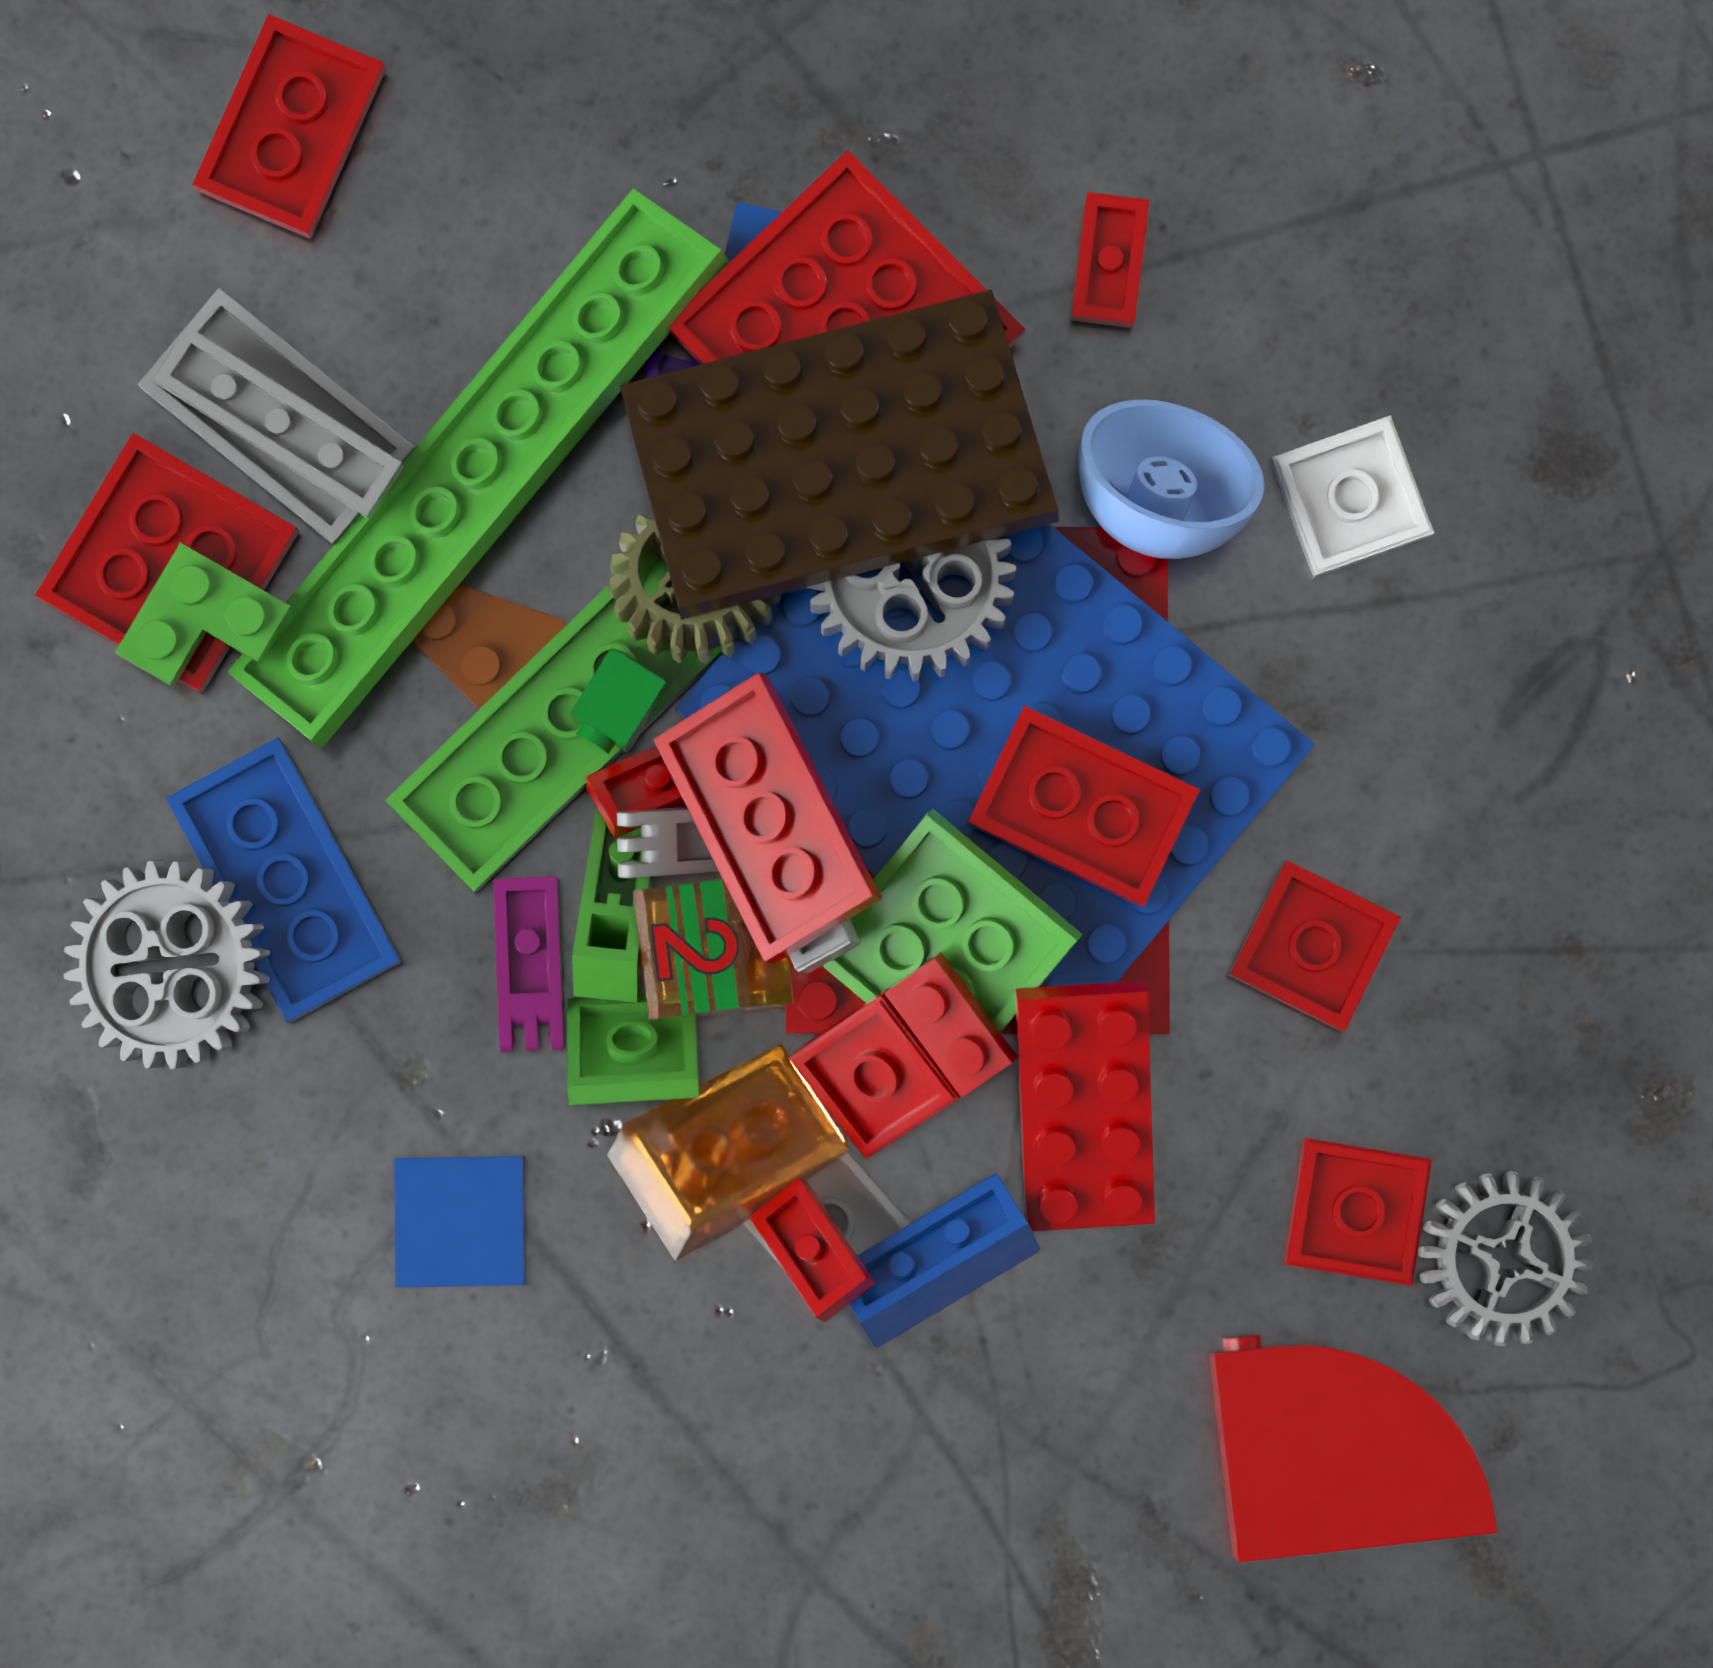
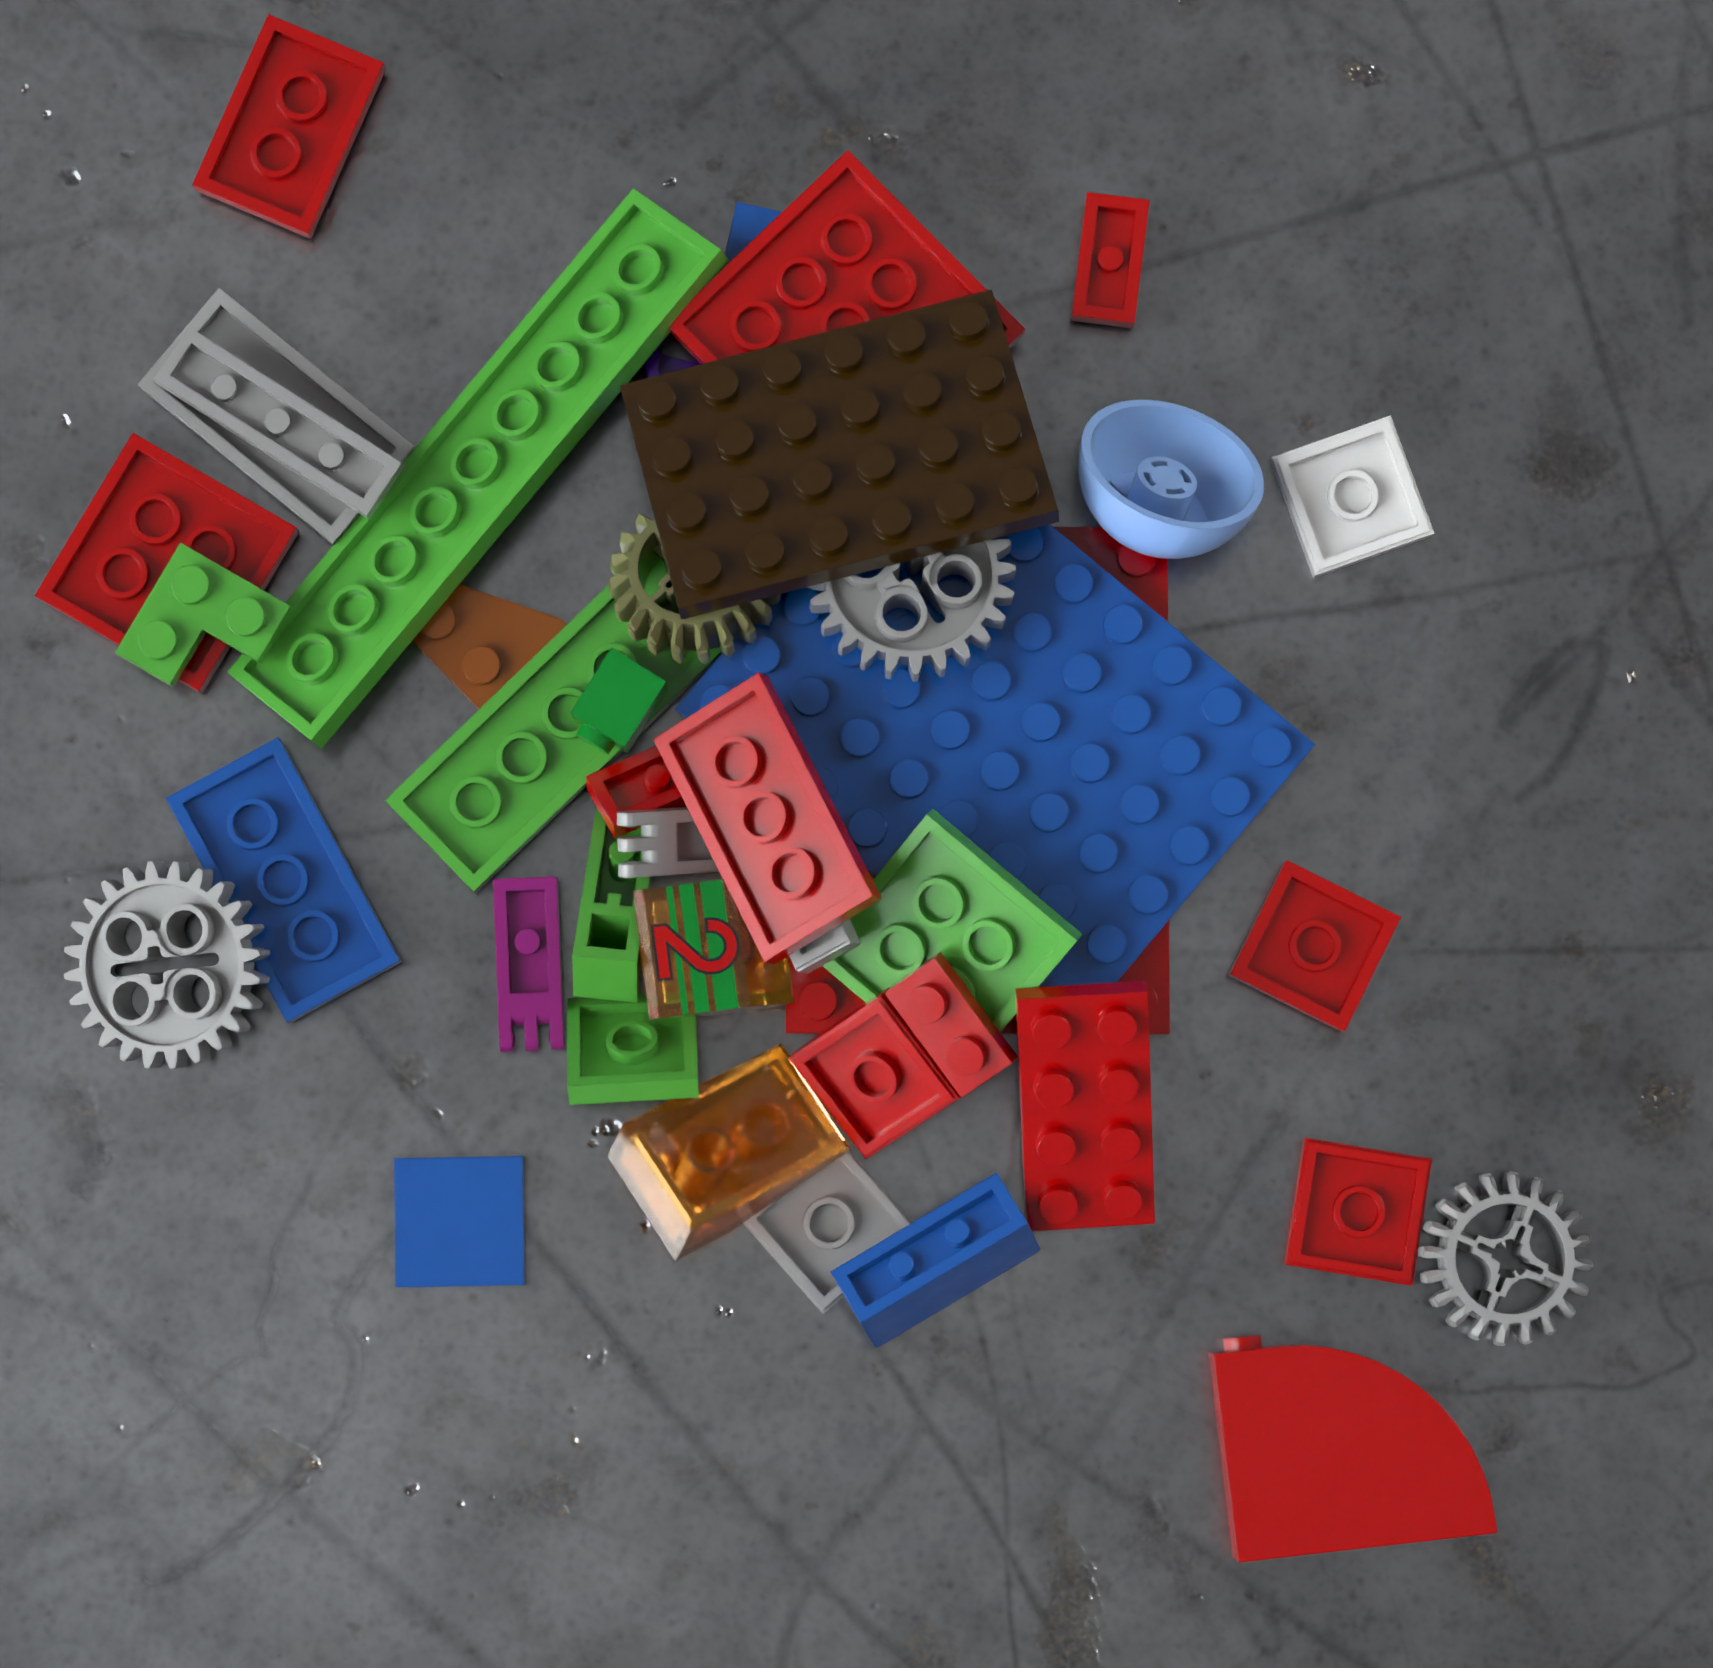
red plate [749,1177,875,1322] -> none
red plate [967,706,1200,908] -> none

